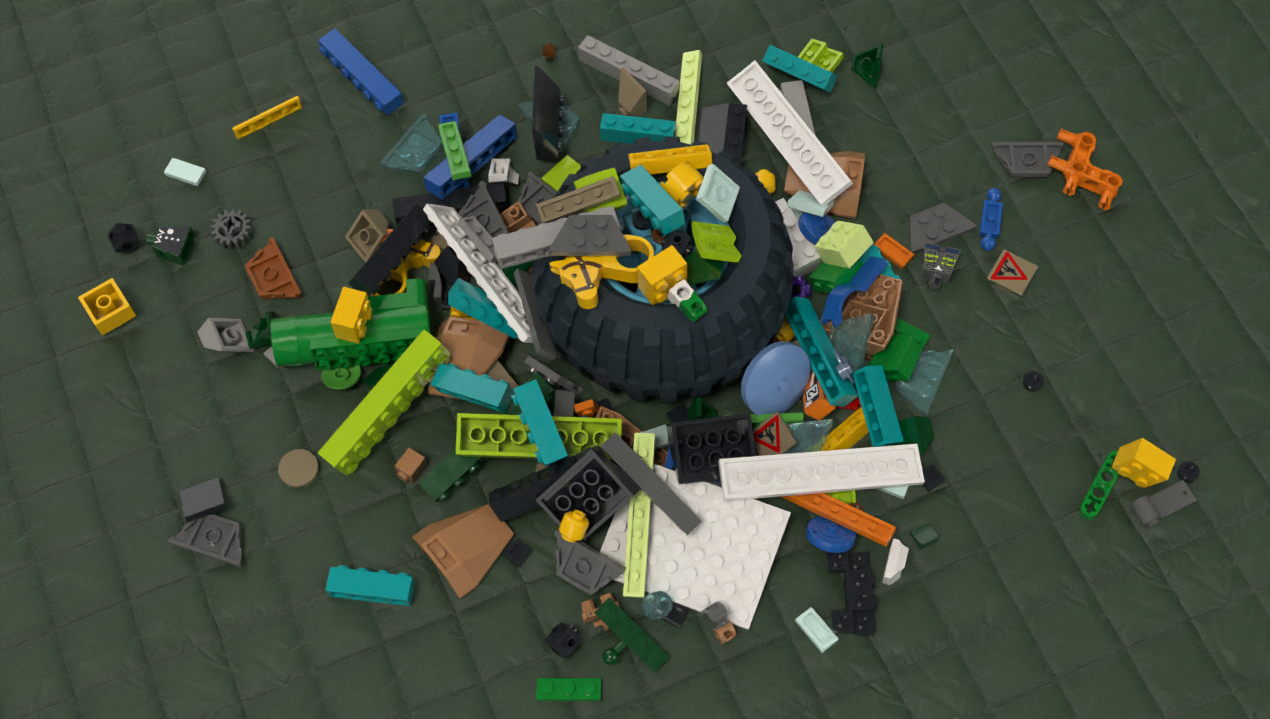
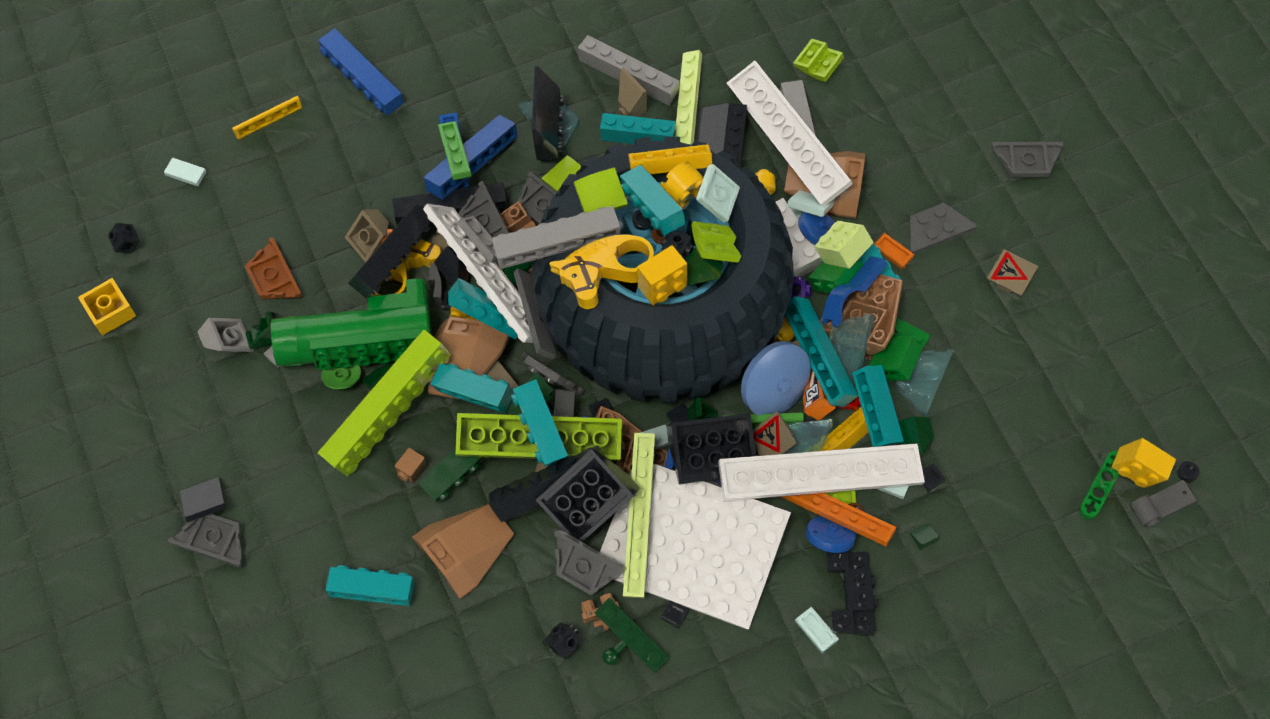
torso [146,225,195,266] -> none
dark grey gear [210,209,253,249] -> none
dark tan tile [278,449,319,488] -> none
yellow brick [330,287,373,344] -> none
clear light blue wing [380,113,443,172] -> none
white slope [488,159,519,184] -> none
black tile [503,538,532,568] -> none
dark tan plate [536,176,621,223] -> none
green plate [536,678,601,701] -> none
reddish brown plate [542,42,555,60] -> none
dark grey wing [549,215,631,256] -> none
yellow head [559,510,589,543] -> none
orange plate [574,399,599,417] -> none
dark grey tile [600,432,702,536] -> none
clear light blue head [641,591,673,620] -> none
leg [668,279,708,322] -> none
leg [702,601,737,644] -> none
teal brick [762,45,838,93] -> none
sand blue plate [833,348,855,384] -> none
dark green slope [851,43,883,89] -> none
white slope [882,538,909,585] -> none
dark grey torso [922,242,961,289] -> none
blue plate [979,188,1003,251] -> none
black tile [1022,371,1044,392] -> none
orange pin [1047,128,1123,210] -> none

